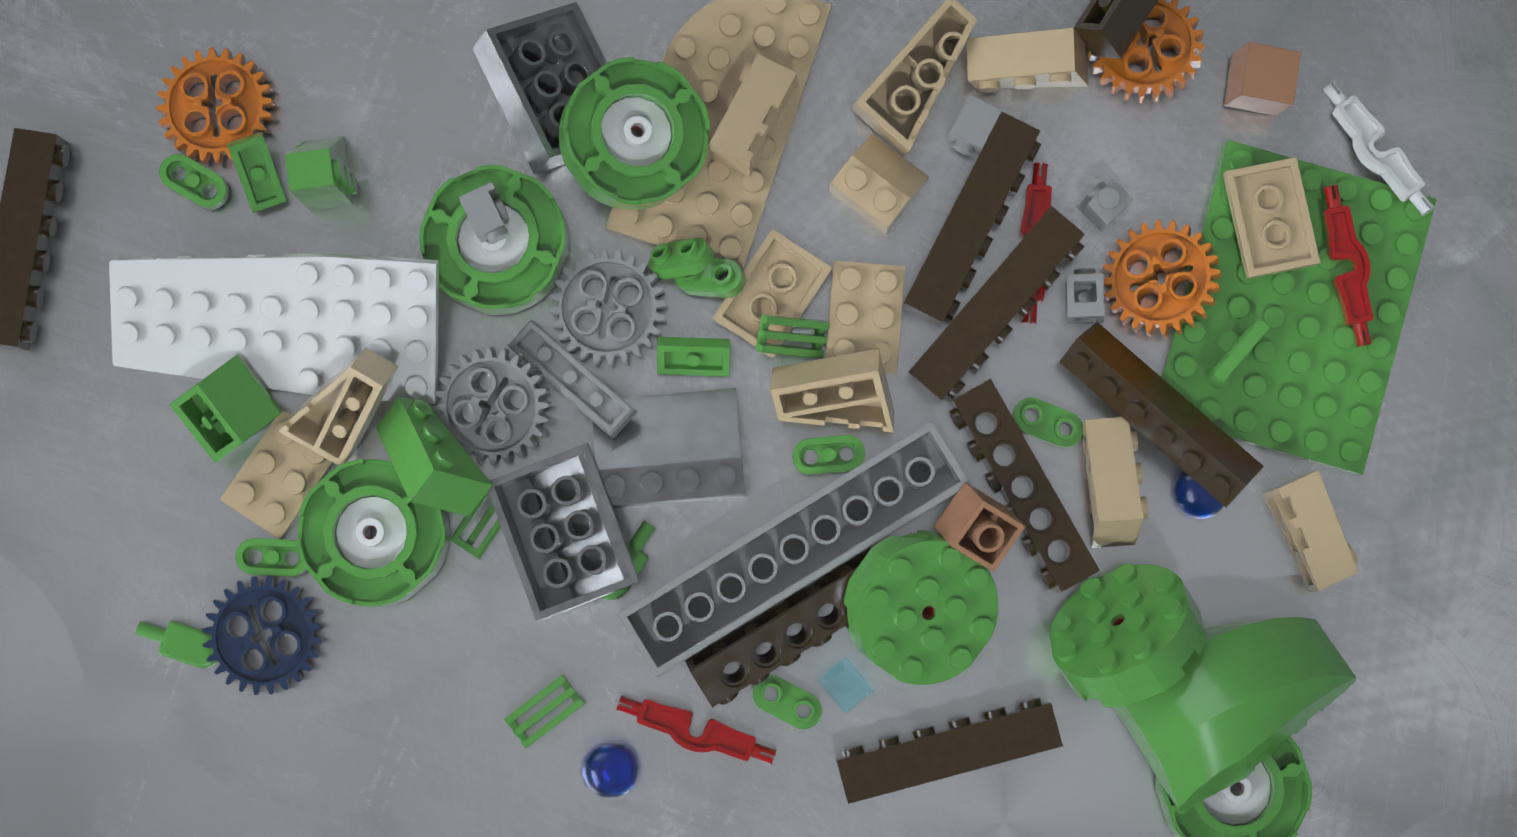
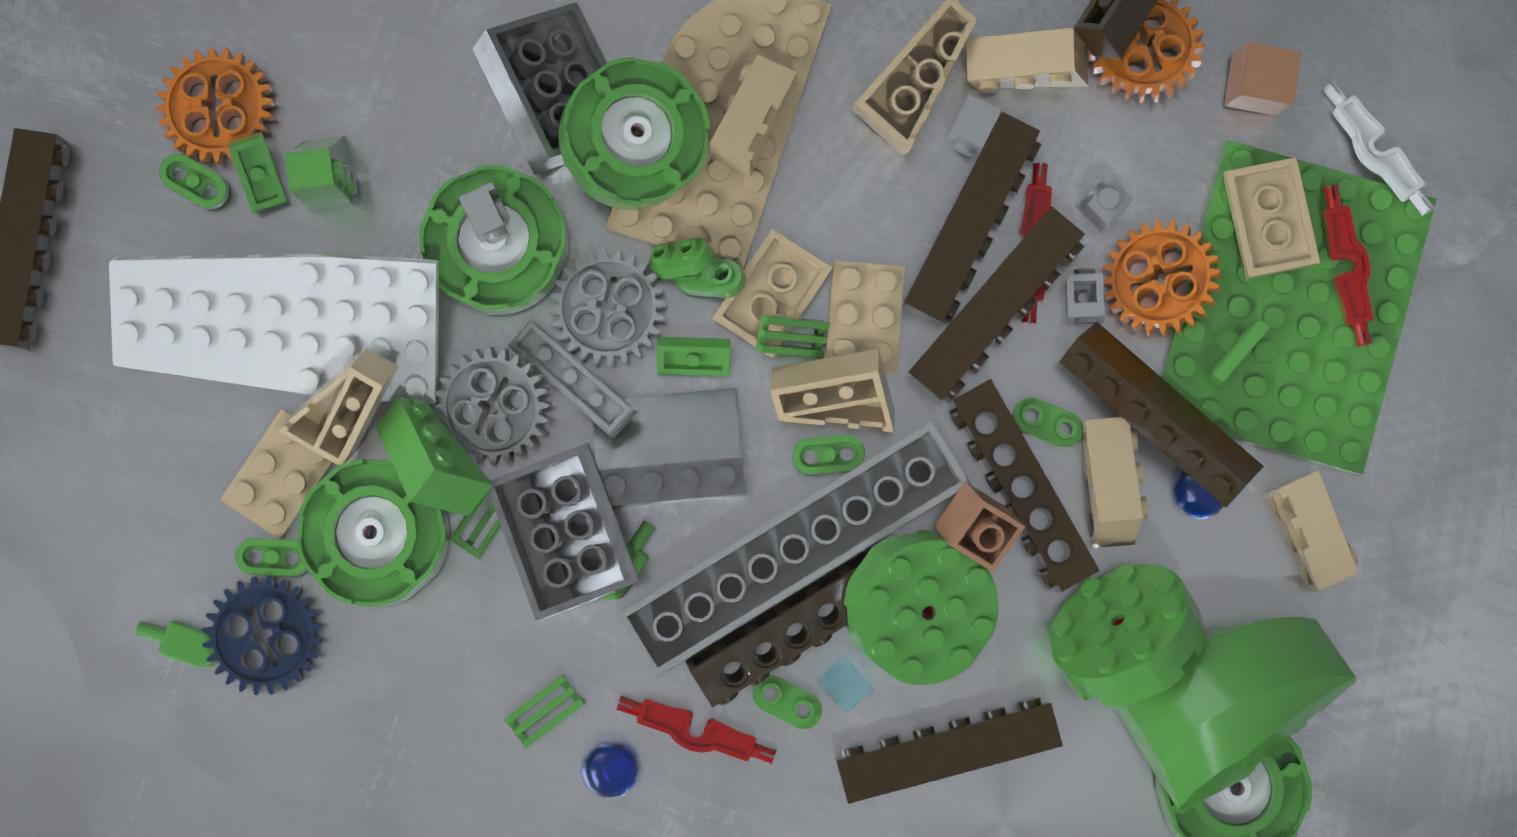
bright green slope [169,354,283,463] -> none
tan slope [829,134,929,234] -> none

